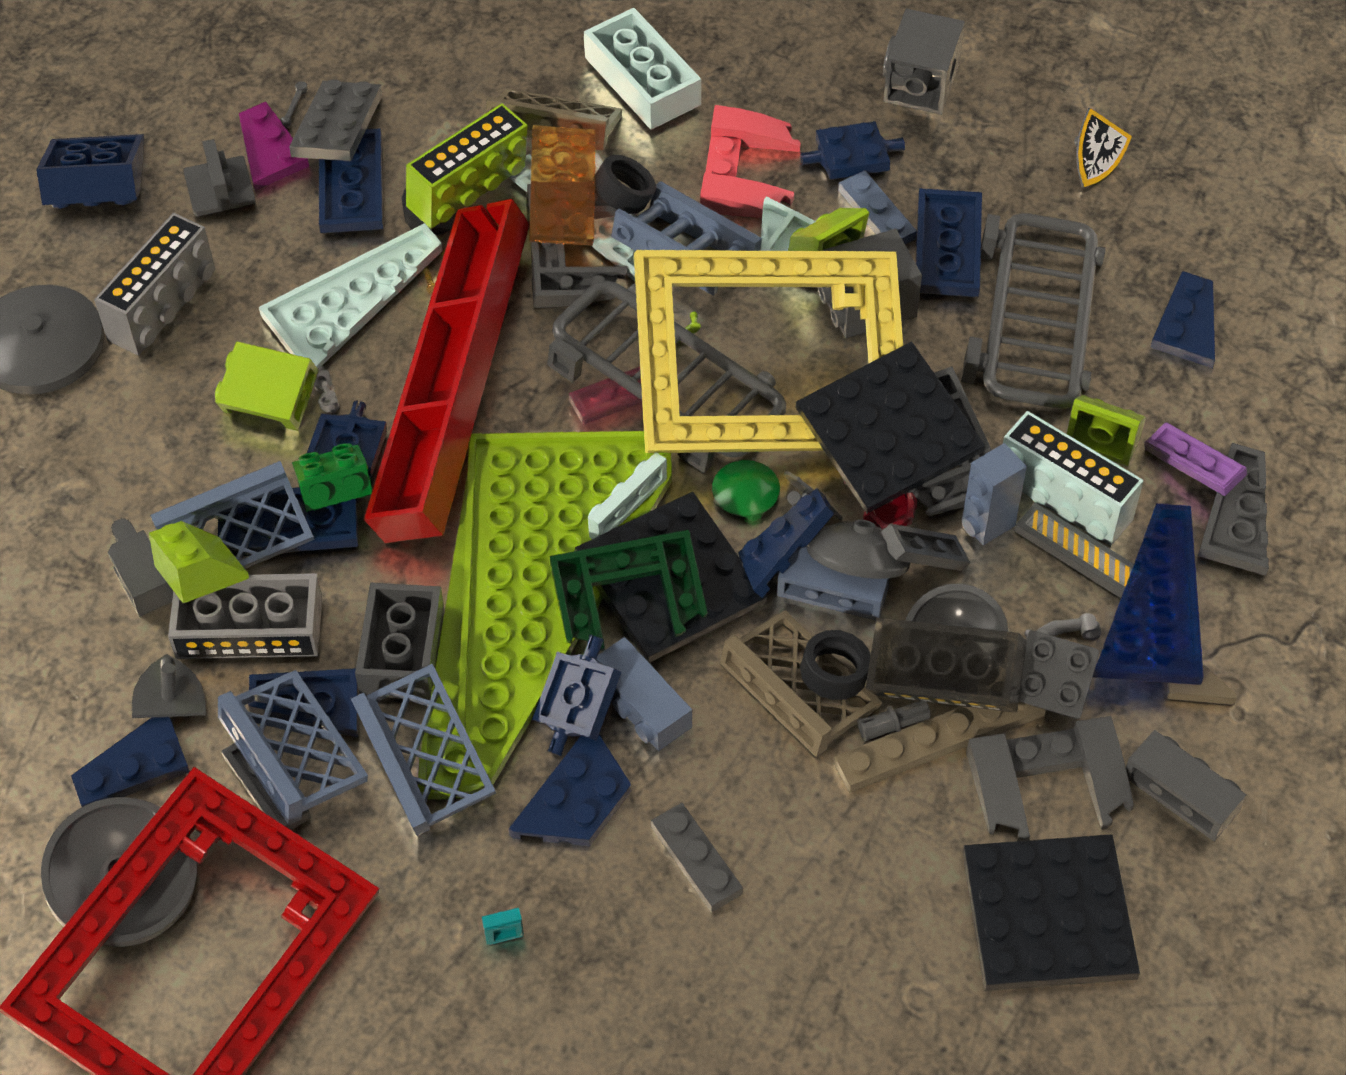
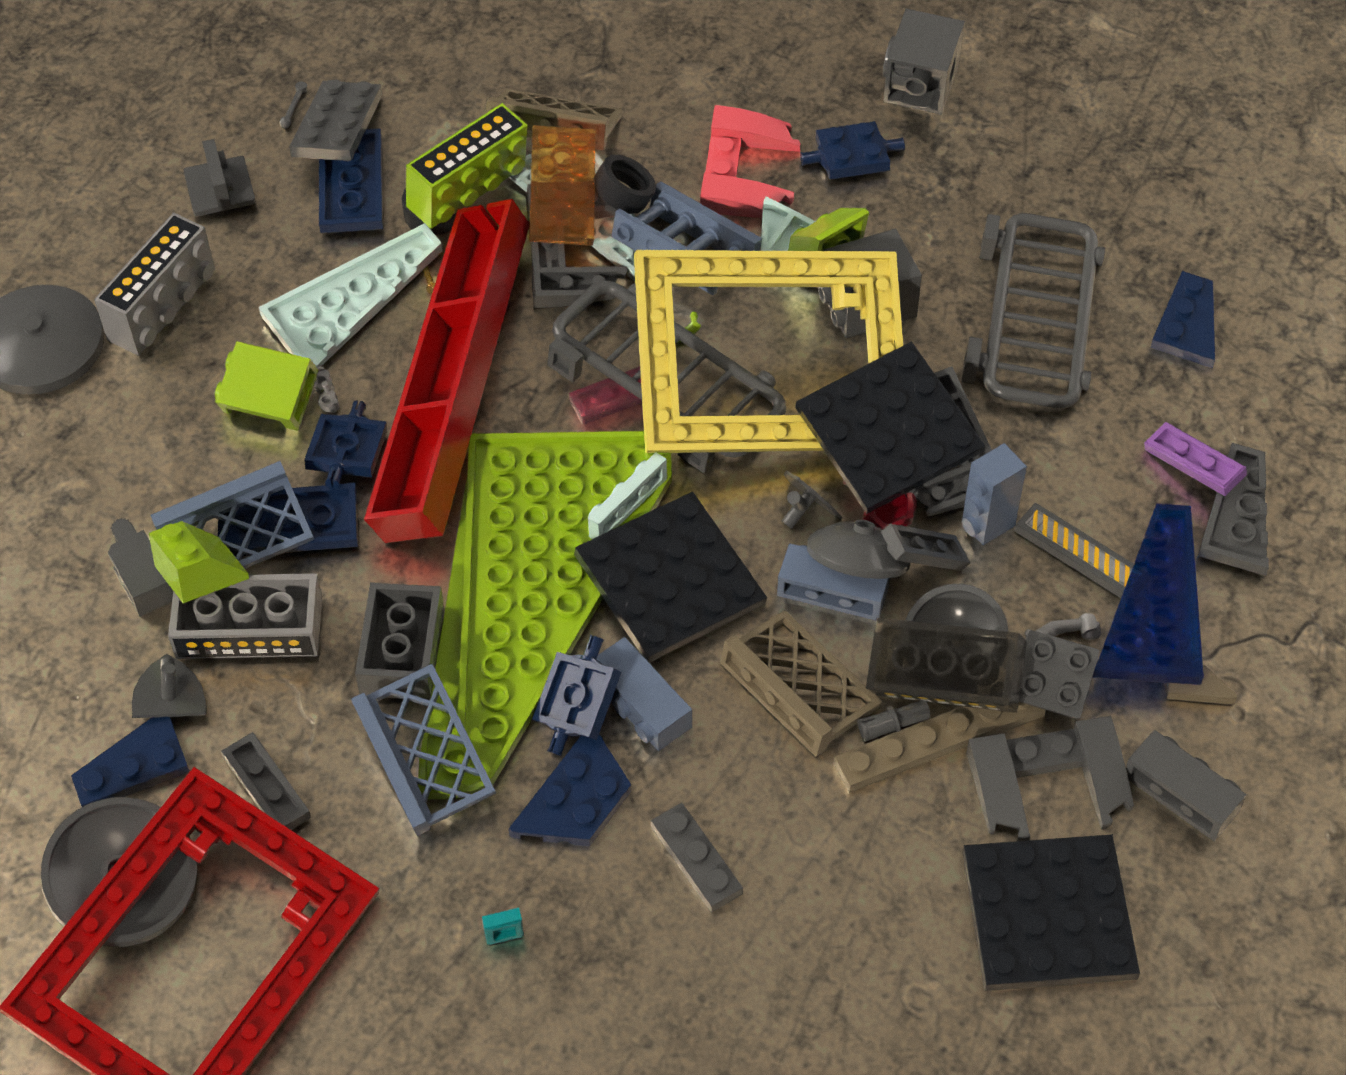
dark blue slope [36,134,144,208] -> none
sand blue fence [218,670,368,825] -> none
magenta wing [239,101,309,191] -> none
dark blue wing [248,668,359,738] -> none
green bracket [292,443,372,512] -> none
dark green wedge [550,530,708,651] -> none
light aqua brick [584,8,701,130] -> none
green dish [712,460,780,521] -> none
dark blue wing [738,488,834,598] -> none
black tyre [800,630,872,700] -> none
sand blue plate [838,171,917,244] -> none
dark blue plate [916,188,982,297] -> none
light aqua brick [1003,411,1144,546] -> none
lime slope [1067,395,1146,466] -> none
shield [1074,108,1132,187] -> none

